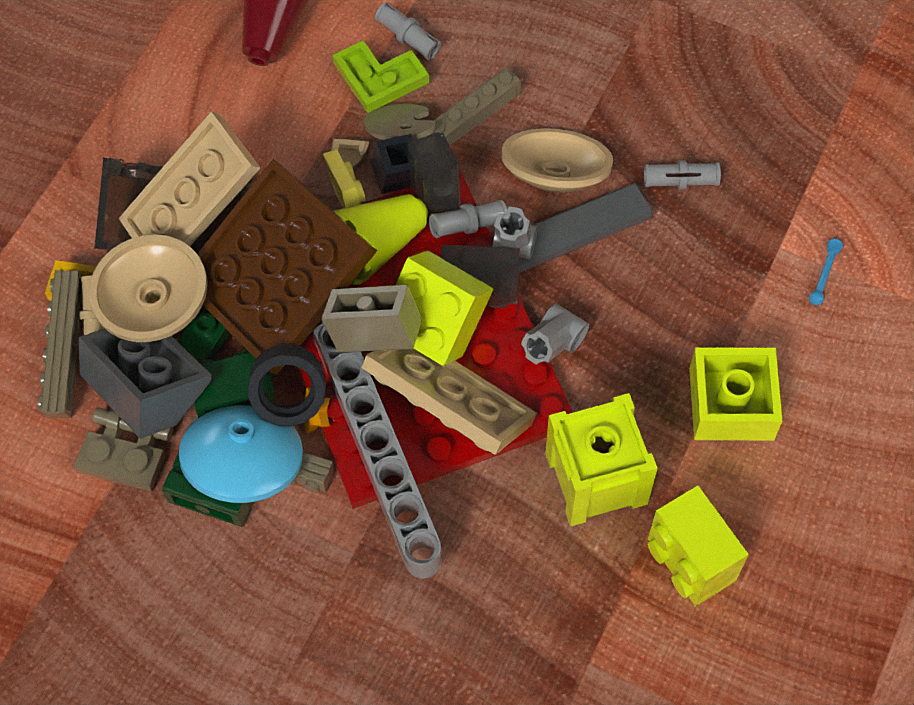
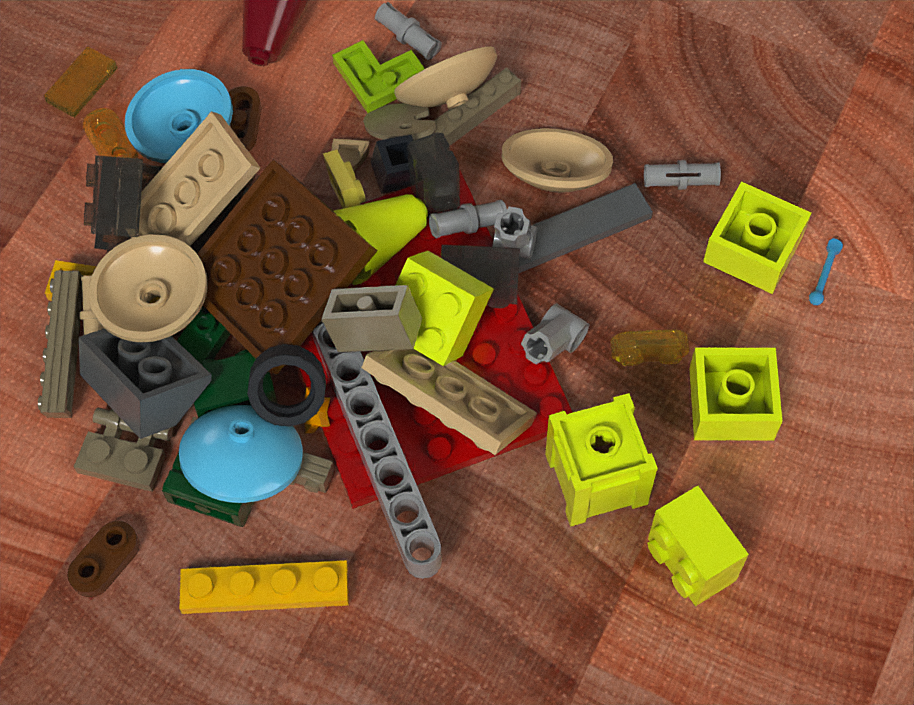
none -> clear yellow tile [44,46,118,118]
none -> reddish brown plate [67,521,140,597]
none -> clear yellow plate [83,108,139,172]
none -> clear smoke brick [84,155,143,237]
none -> medium azure dish [125,69,233,163]
none -> yellow plate [179,560,349,614]
none -> reddish brown plate [228,86,262,151]
none -> tan dish [394,47,498,109]
none -> clear yellow plate [610,329,690,366]
none -> neon yellow brick [703,181,812,294]

